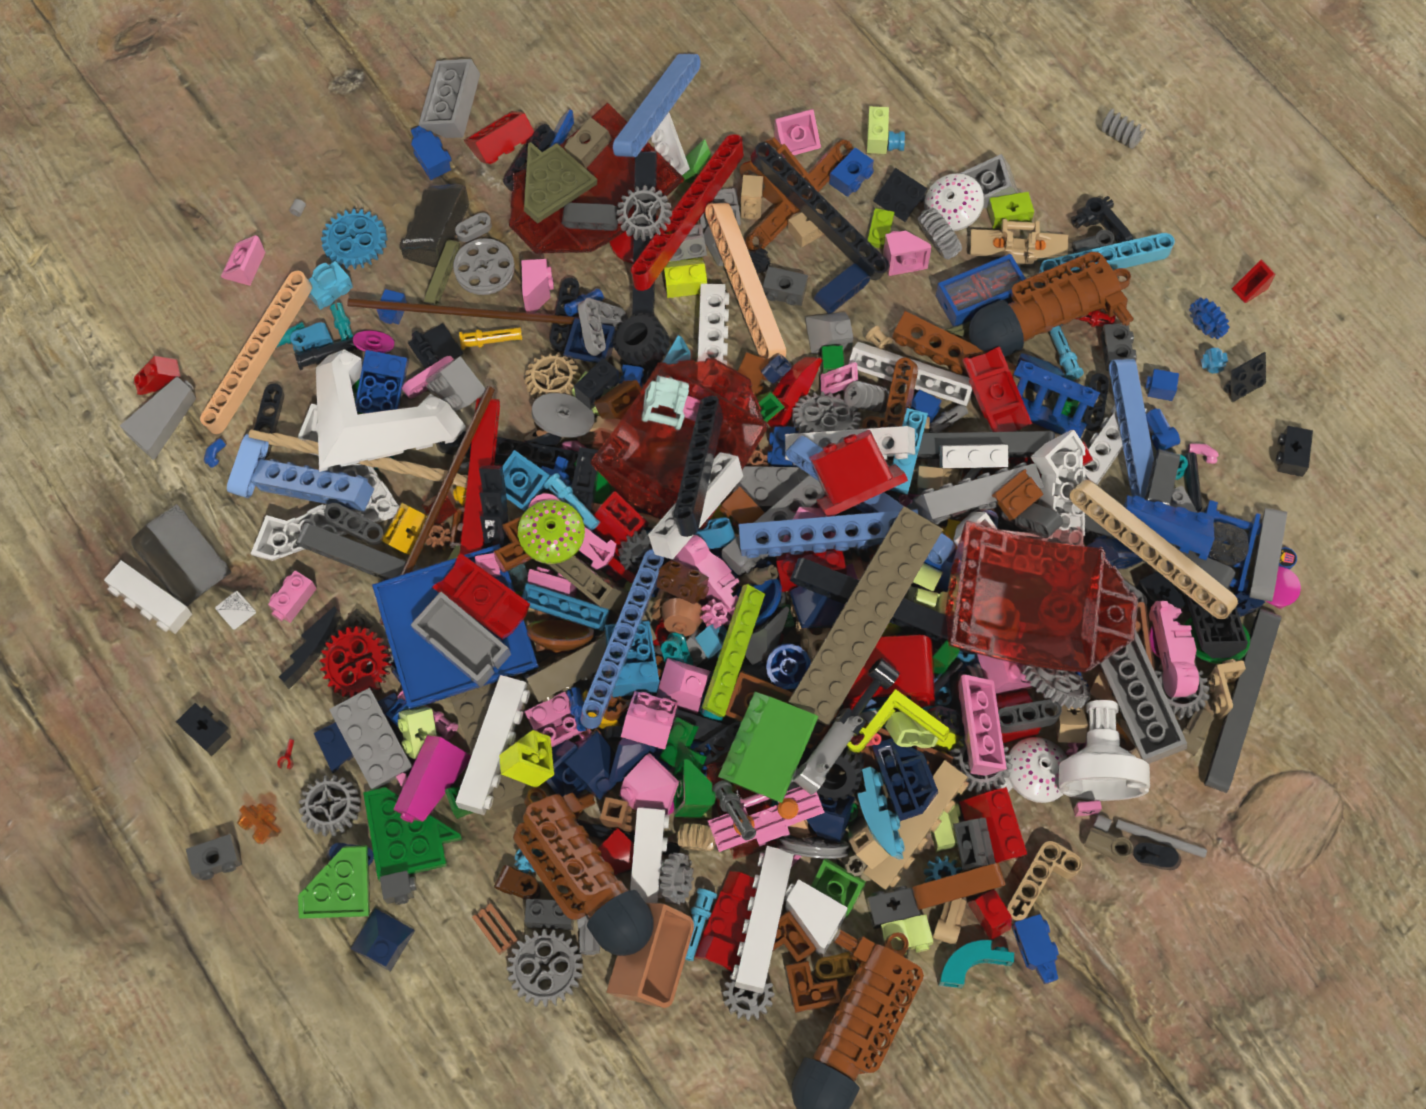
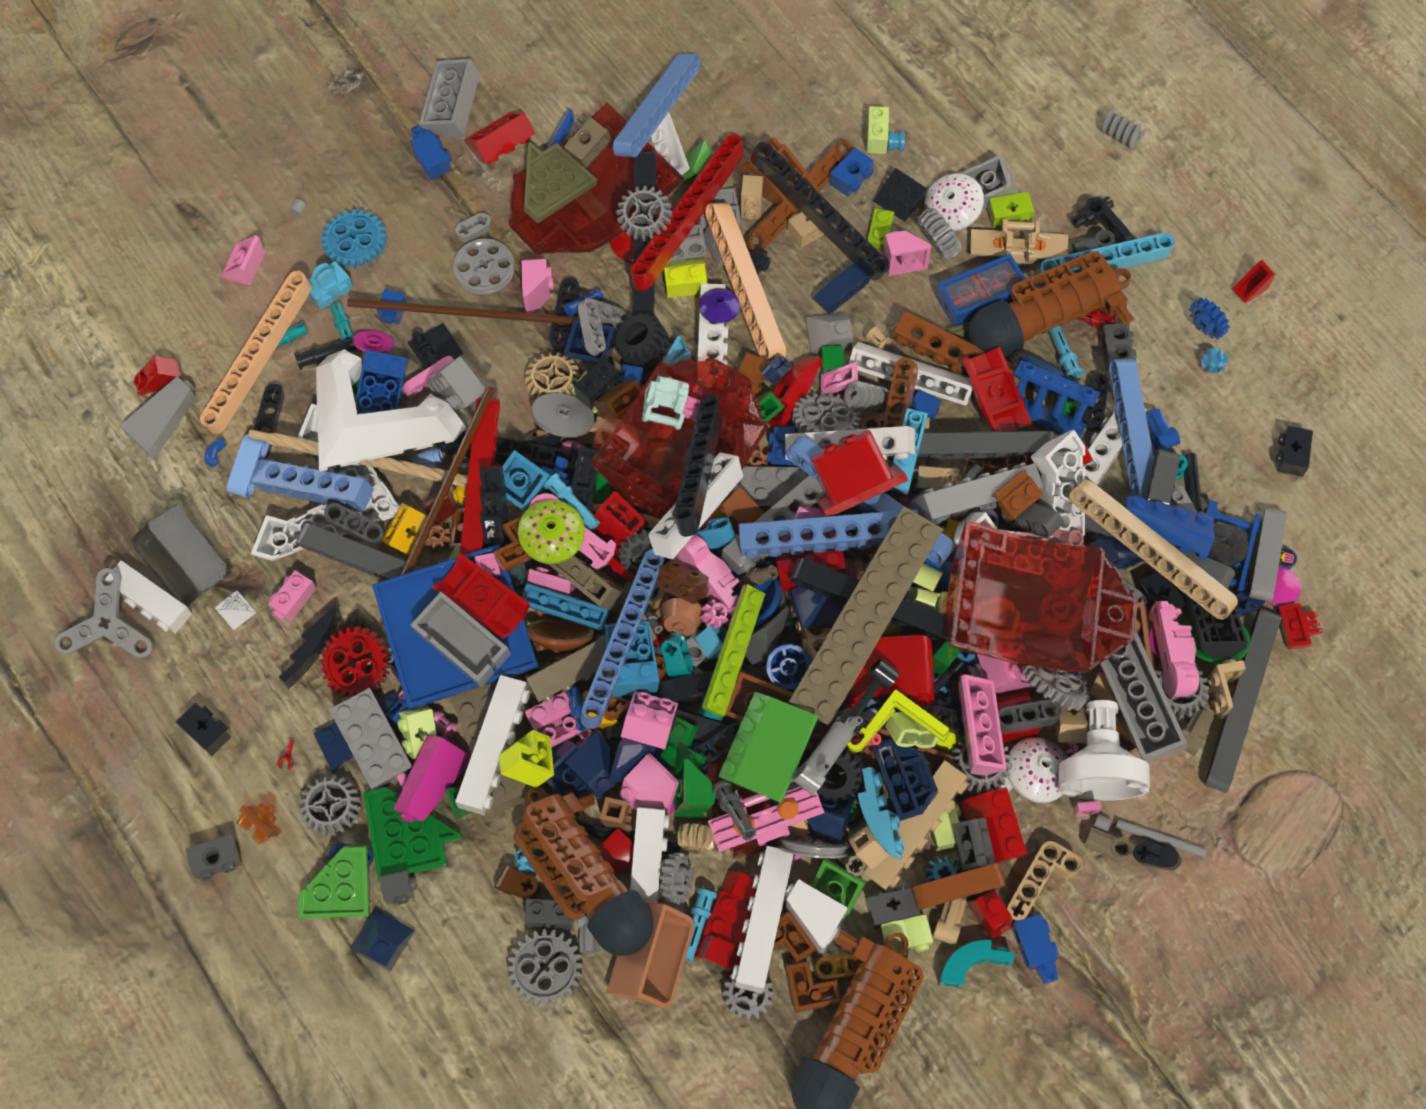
dark azure piece [290,322,333,354] -> none
clear smoke windscreen [399,184,470,268] -> none
olive beam [424,239,460,306] -> none
yellow pin [459,327,522,350] -> none
nougat tile [472,903,518,955] -> none
black beam [503,124,555,192] -> none
dark grey beam [561,203,620,231] -> none
bright pink slope [656,658,711,714] -> none
dark grey brick [763,266,808,306] -> none
bright pink slope [774,109,821,158] -> none
light grey pin [929,404,968,433] -> none
white brick [940,444,1008,468] -> none
blue brick [1145,369,1179,401] -> none
bright pink arm [1188,444,1219,464] -> none
black hinge [1223,352,1266,403] -> none
none -> light grey piece [55,568,154,658]
none -> light blue cone [411,447,444,468]
none -> light grey bar [644,609,663,634]
none -> dark purple dish [699,288,740,323]
none -> red hinge [1276,603,1323,650]

